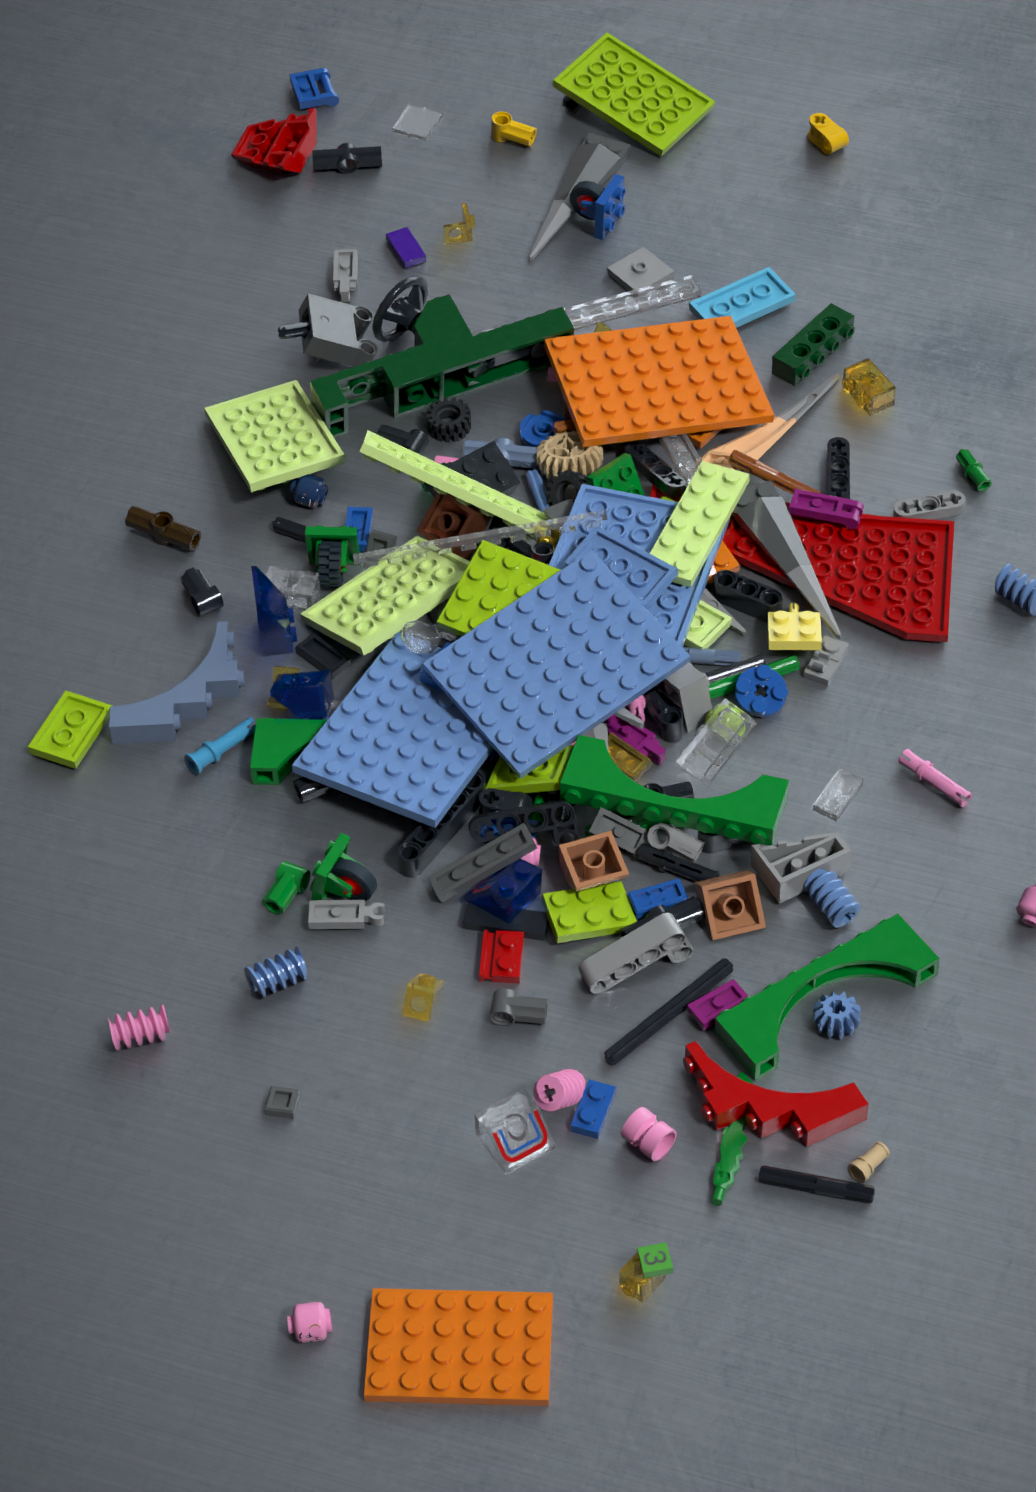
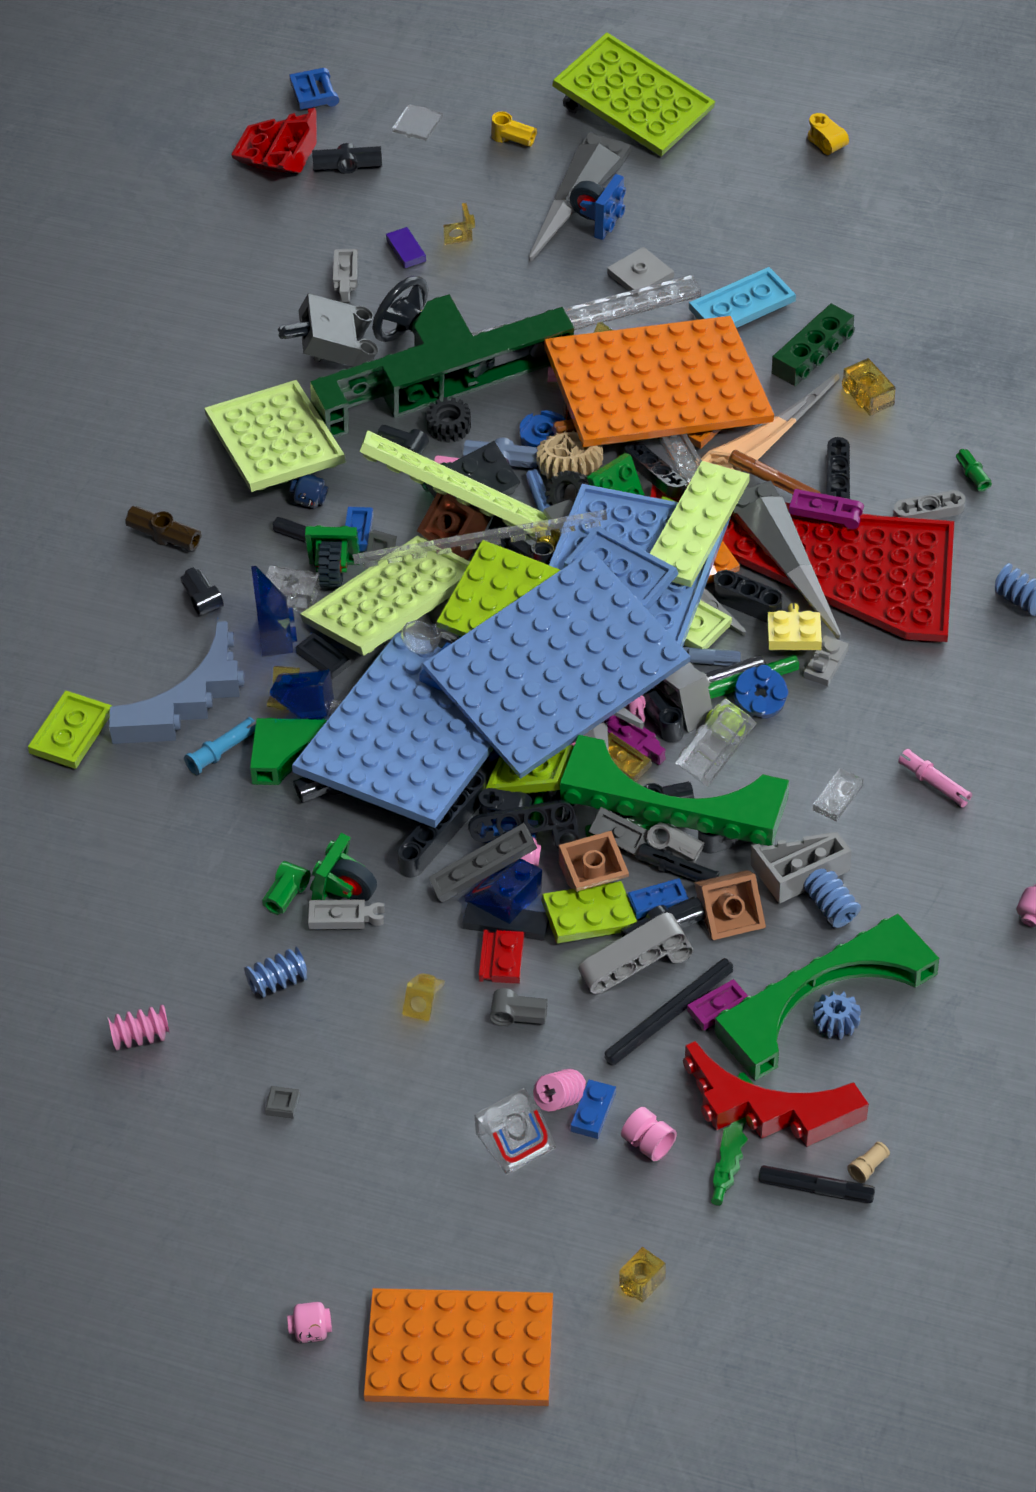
bright green tile [637,1242,673,1279] -> none

